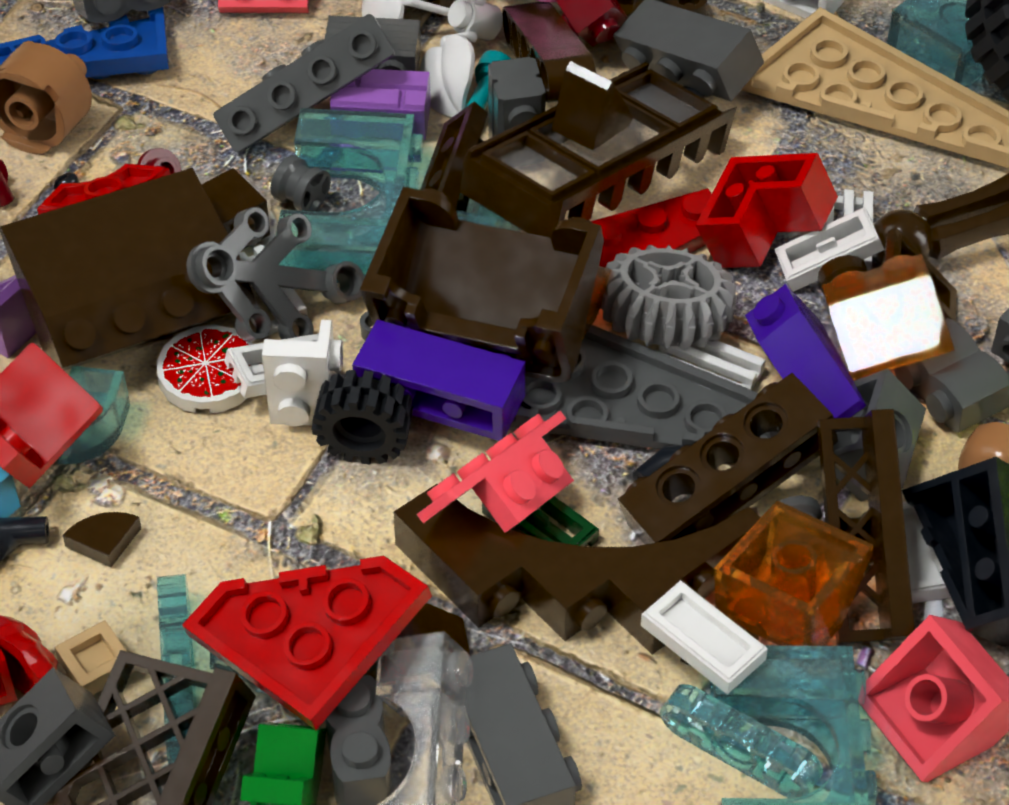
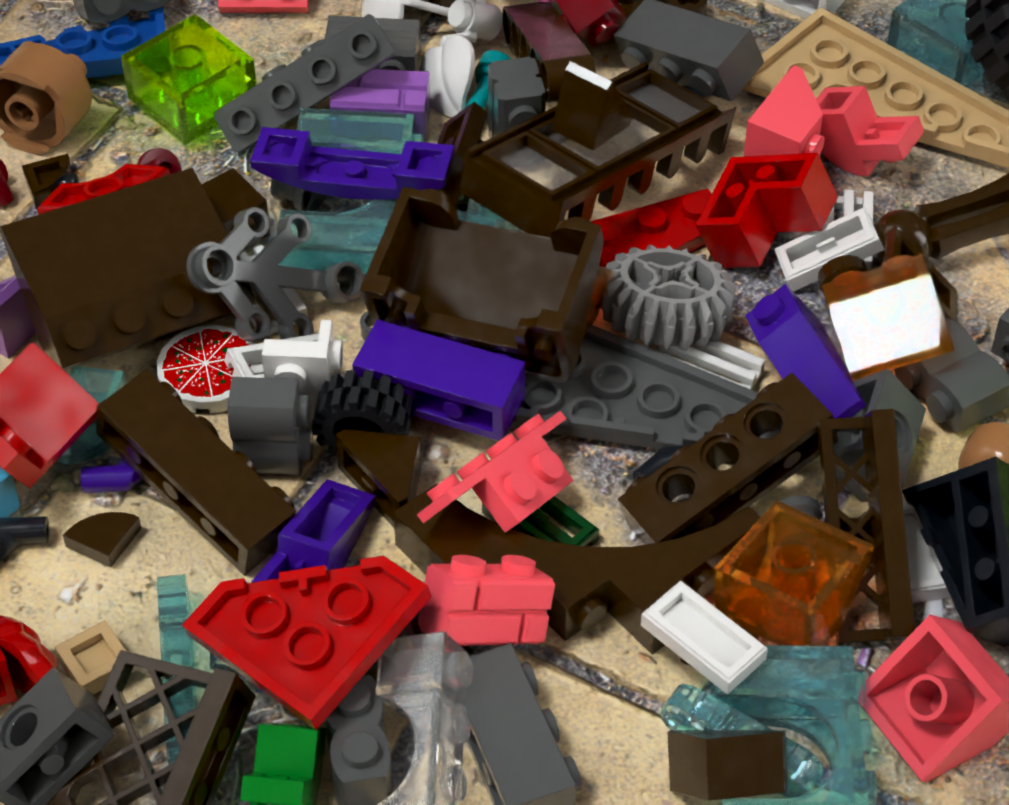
none -> dark brown tile [22,154,72,209]
none -> dark purple arm [81,459,143,493]
none -> dark brown brick [96,370,296,576]
none -> clear neon green brick [121,14,257,145]
none -> dark grey brick [228,377,313,476]
none -> dark purple slope [250,127,455,200]
none -> dark purple slope [251,479,376,583]
none -> dark brown slope [335,429,421,528]
none -> coral brick [418,555,555,646]
none -> dark brown slope [667,730,788,801]
none -> coral slope [743,65,825,157]
none -> coral brick [816,86,925,176]

